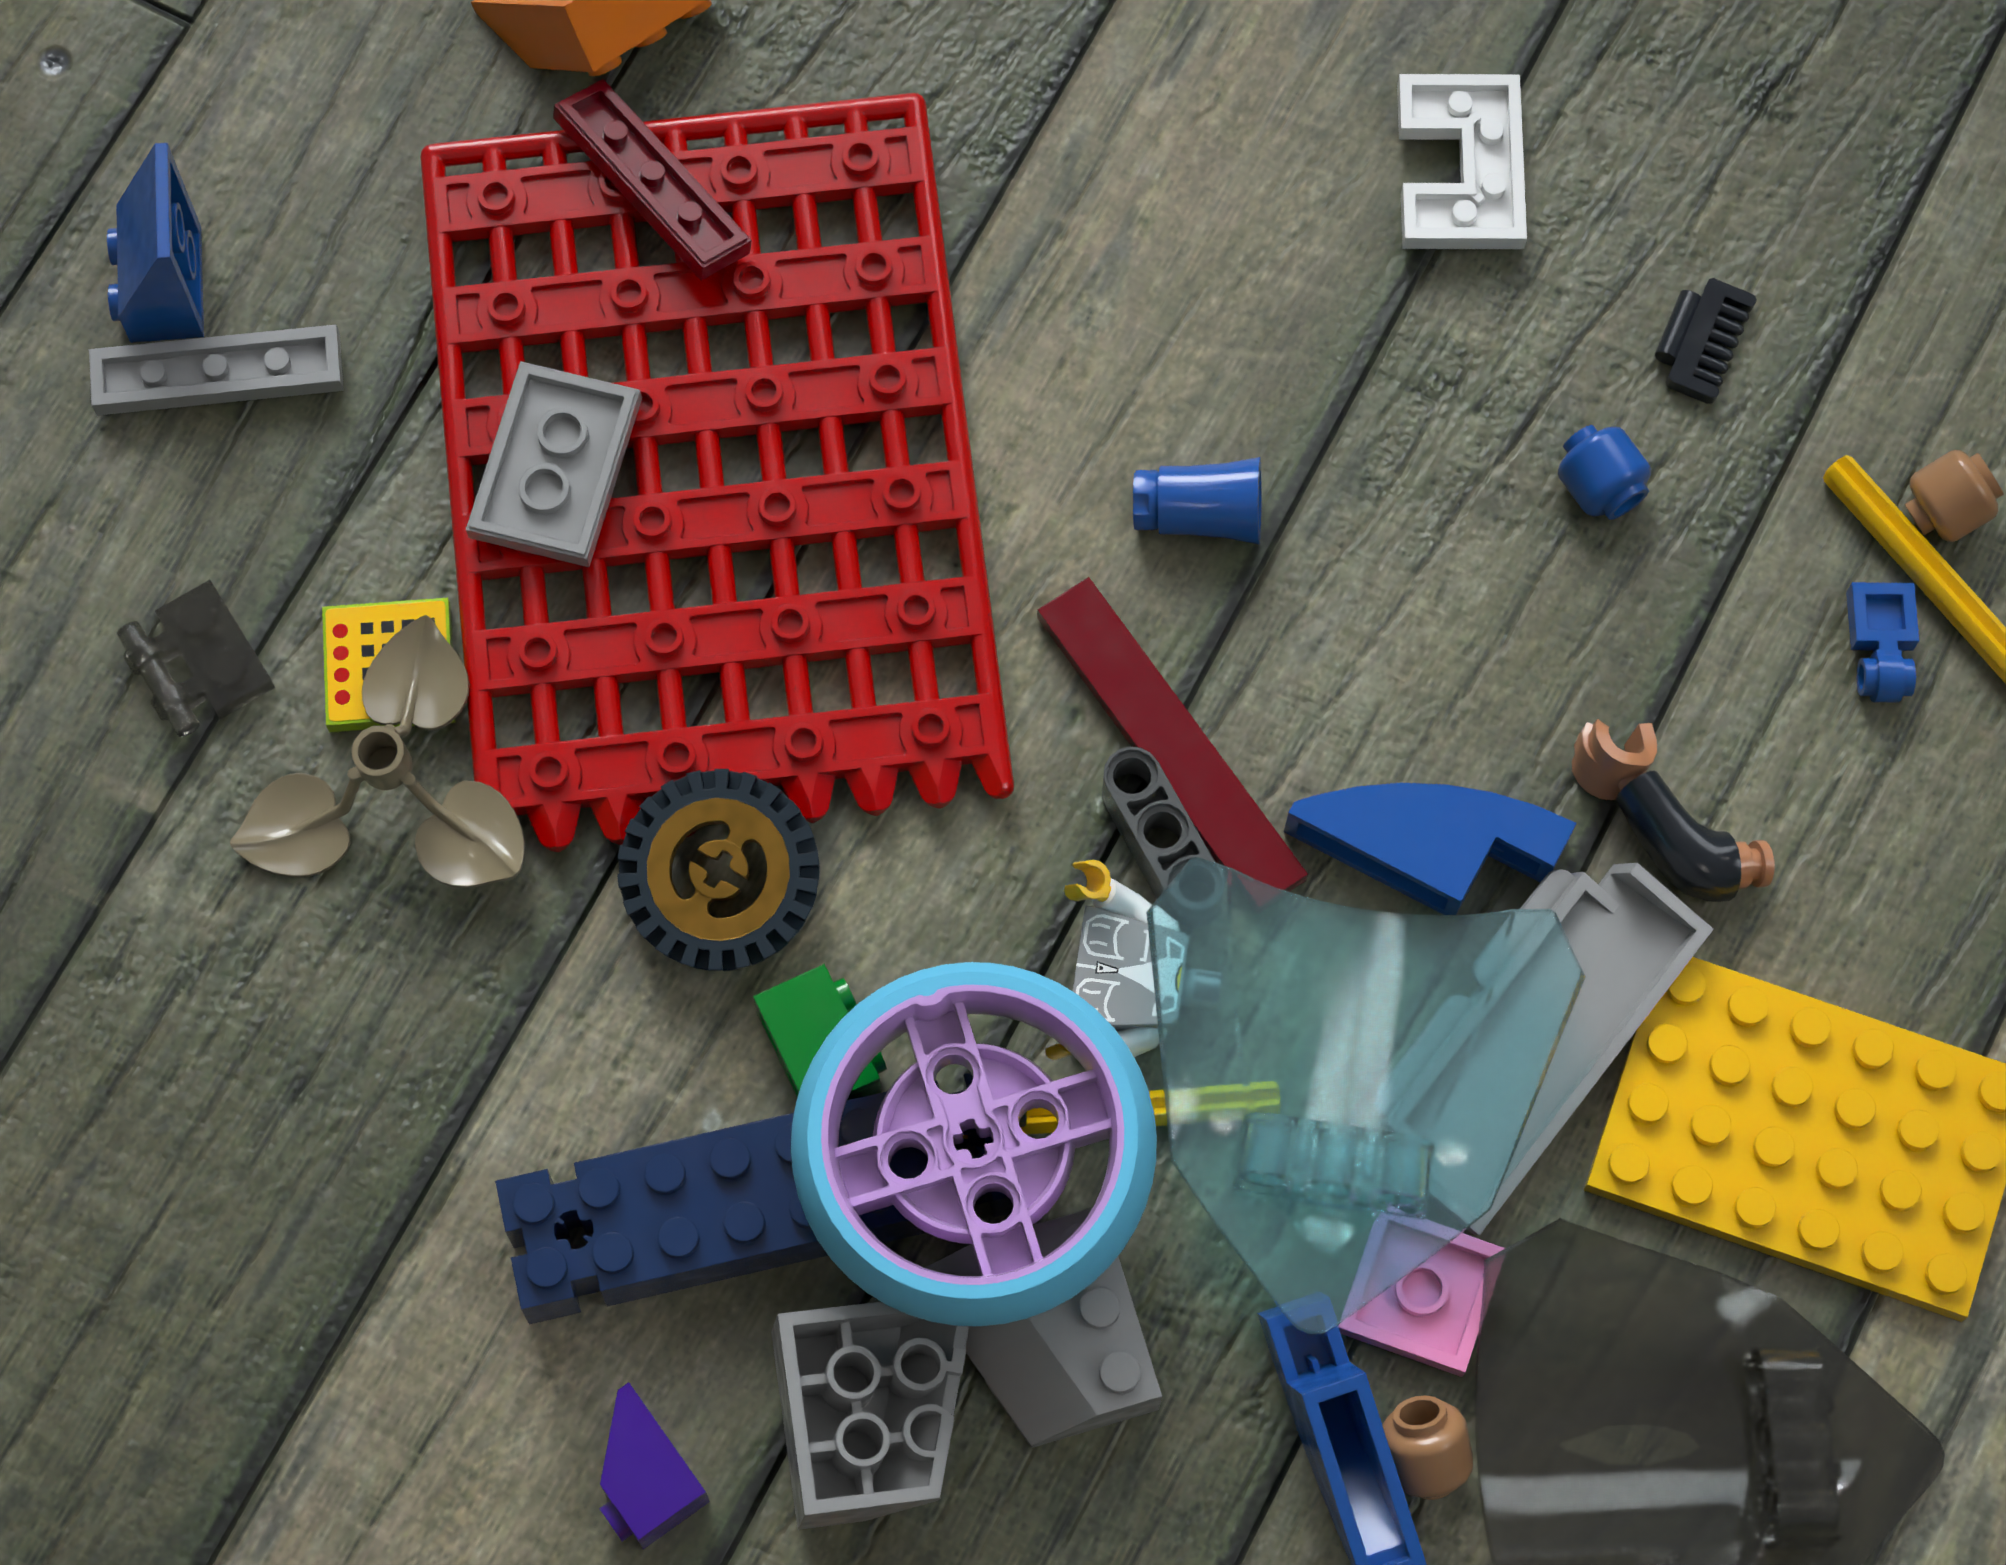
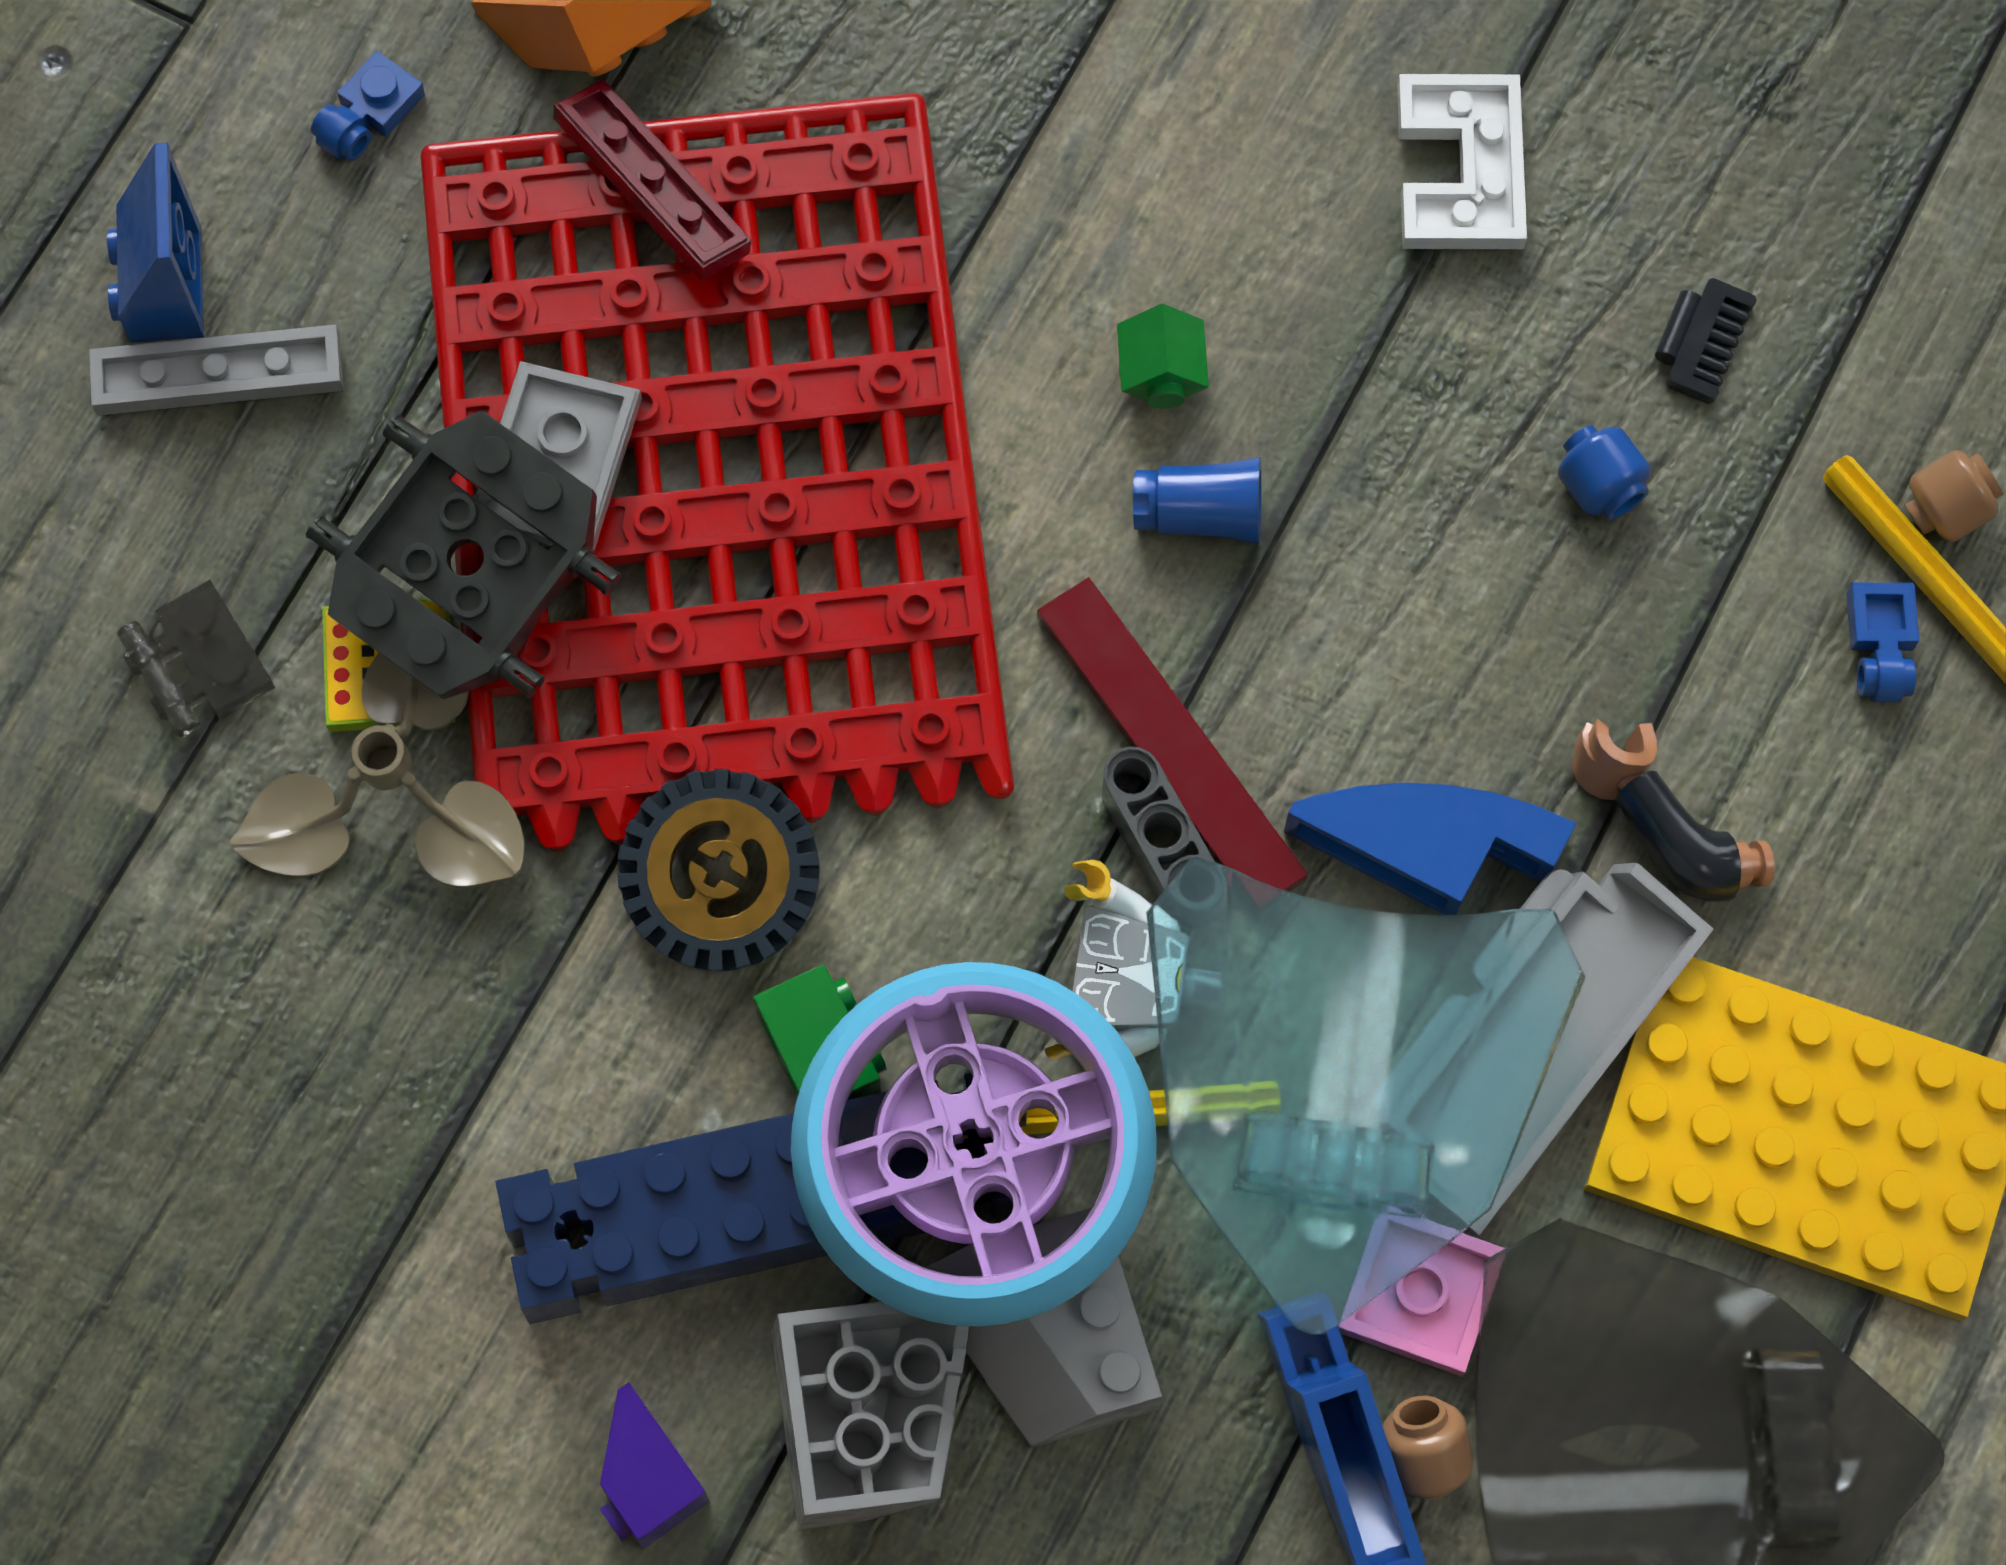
none -> pearl dark grey piece [306,411,622,700]
none -> blue plate [311,50,425,161]
none -> green brick [1117,303,1209,409]

